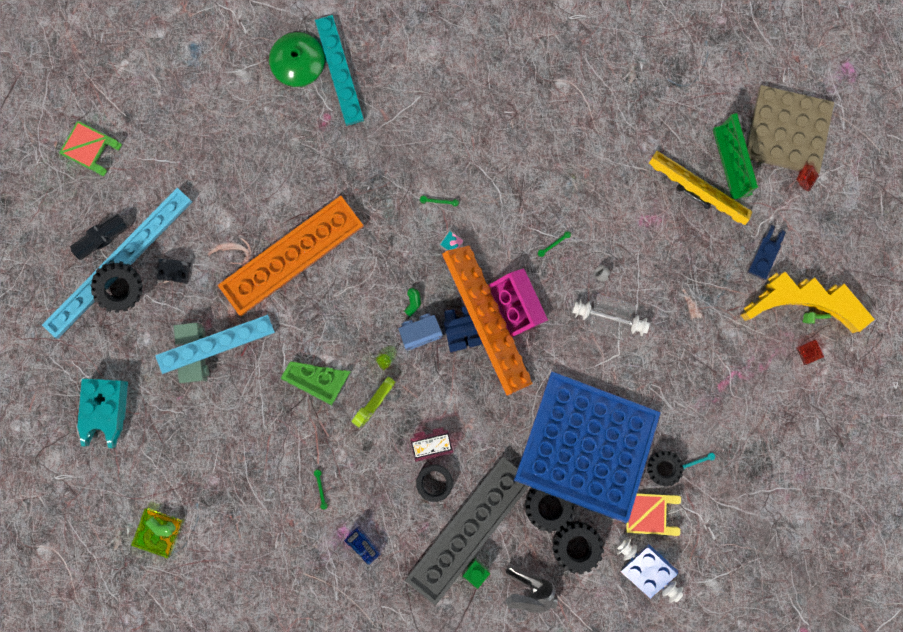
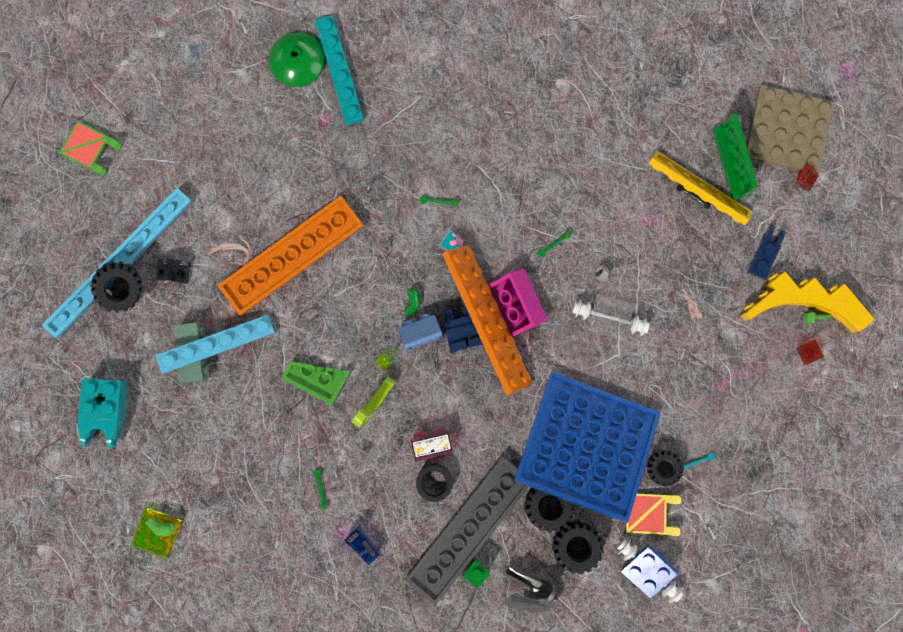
black piece [70,214,129,260] -> none

